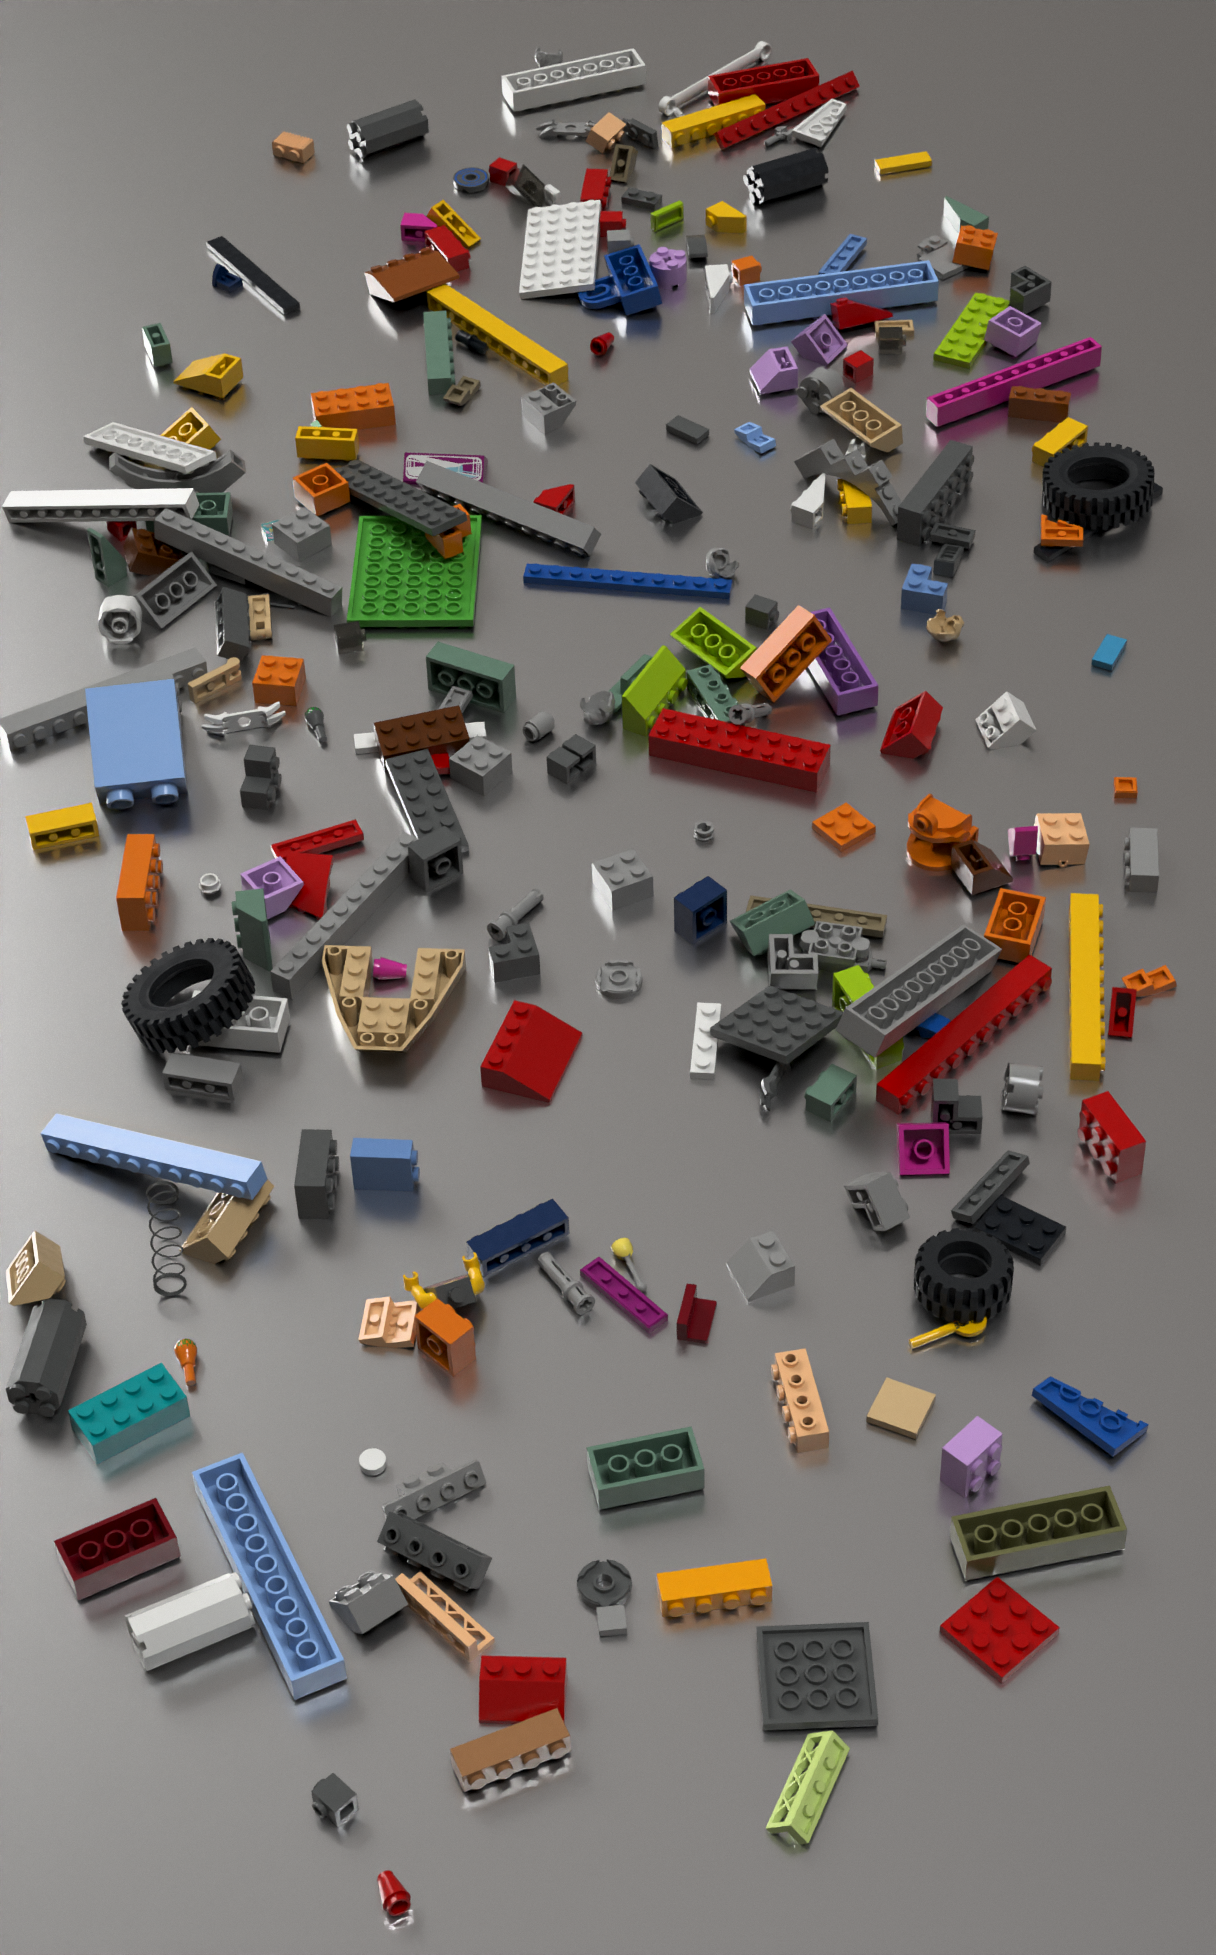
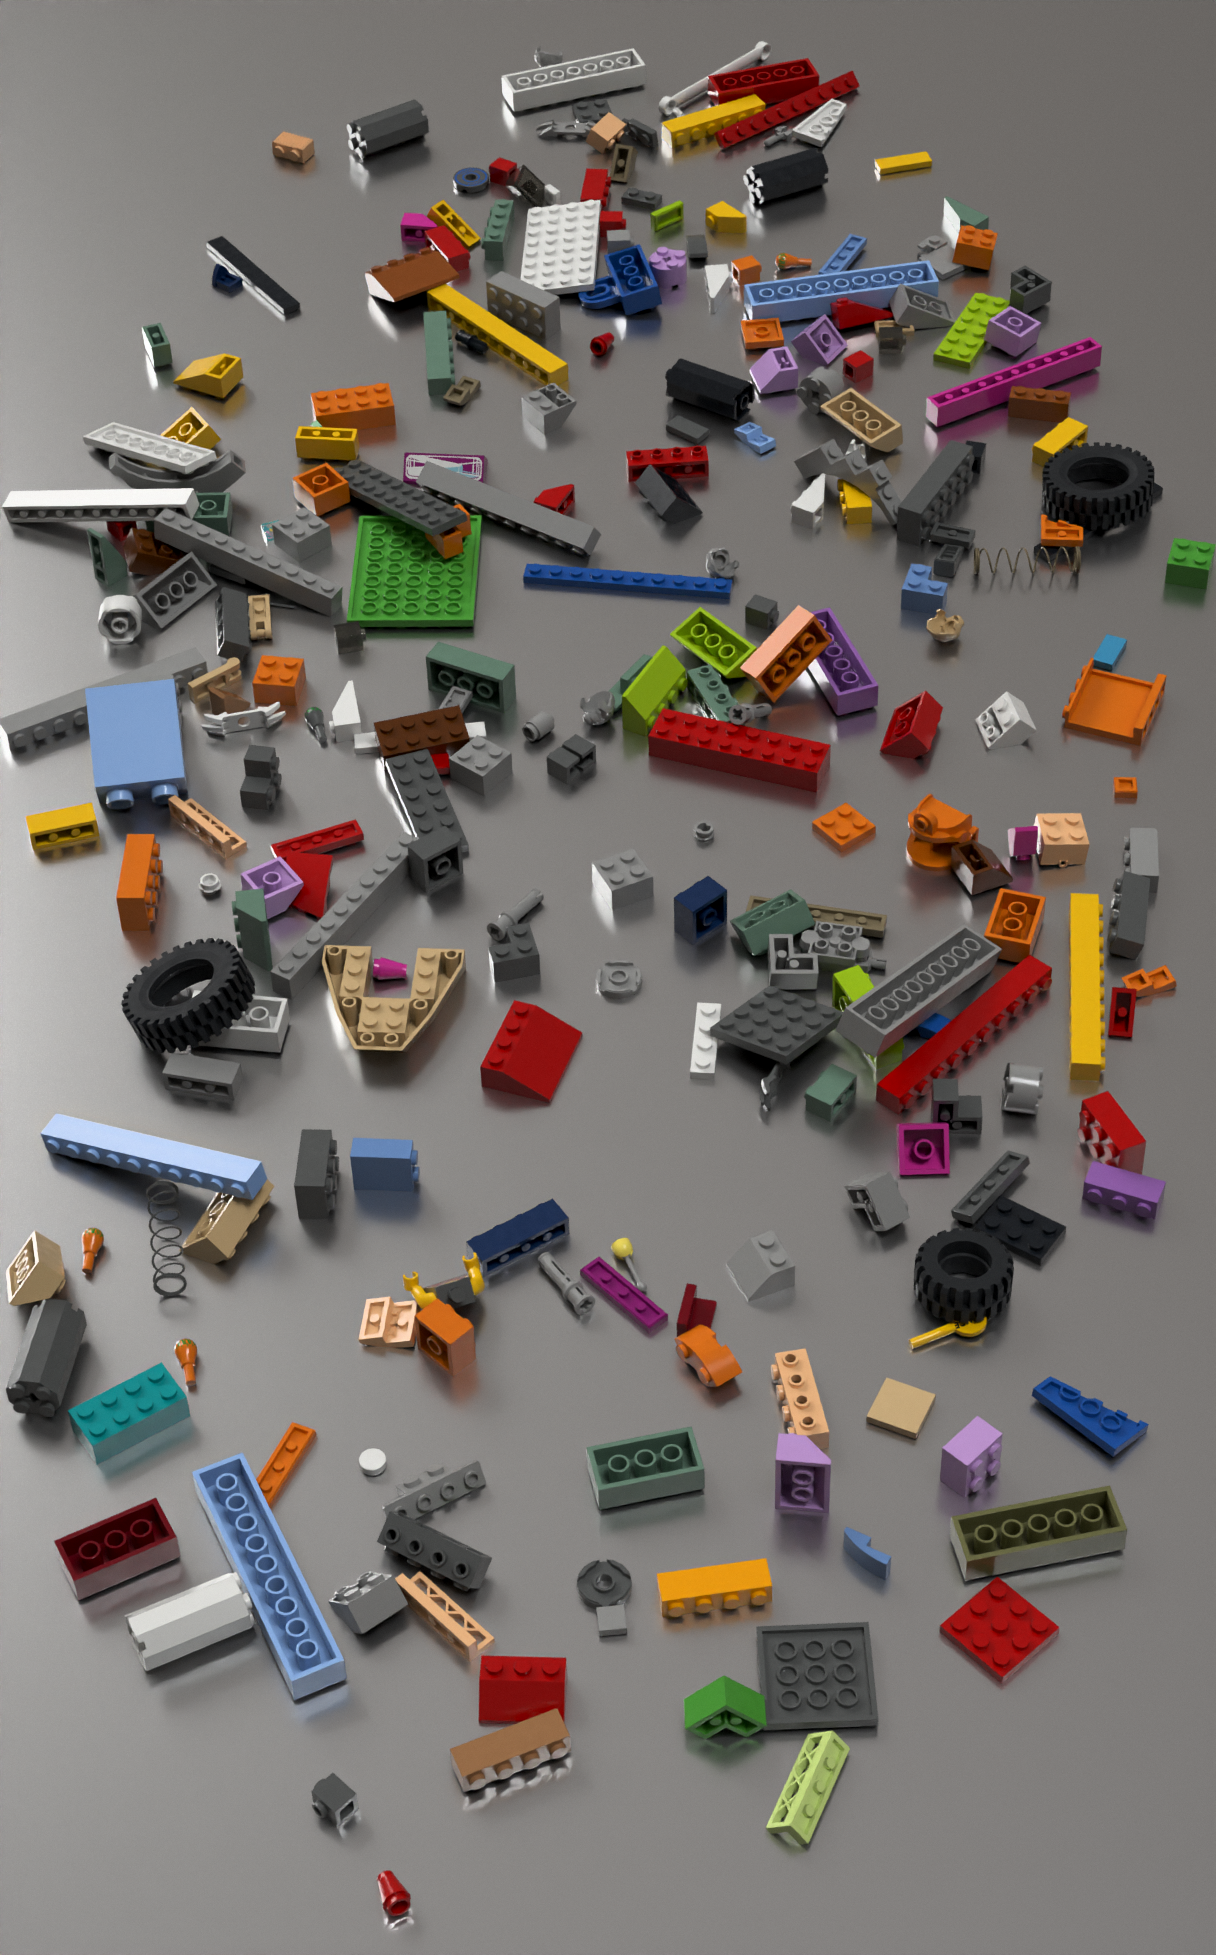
none -> orange piece [82,1228,104,1274]
none -> light nougat fence [168,795,247,859]
none -> medium nougat slope [209,687,251,715]
none -> orange tile [256,1422,317,1509]
none -> white slope [329,680,362,742]
none -> sand green brick [481,199,515,261]
none -> light grey brick [486,271,561,340]
none -> dark grey plate [572,99,612,123]
none -> red brick [626,446,709,482]
none -> black brick [665,359,755,422]
none -> orange brick [674,1325,742,1387]
none -> bright green brick [683,1675,767,1739]
none -> orange plate [741,318,784,349]
none -> orange piece [775,253,812,270]
none -> lavender slope [775,1433,831,1513]
none -> medium blue slope [843,1527,891,1581]
none -> light grey slope [889,284,956,329]
none -> black brick [965,440,986,474]
none -> dark tan piece [974,546,1081,575]
none -> orange panel [1062,658,1167,746]
none -> medium lavender brick [1082,1161,1166,1219]
none -> dark grey brick [1107,871,1150,960]
none -> bright green brick [1165,538,1216,590]

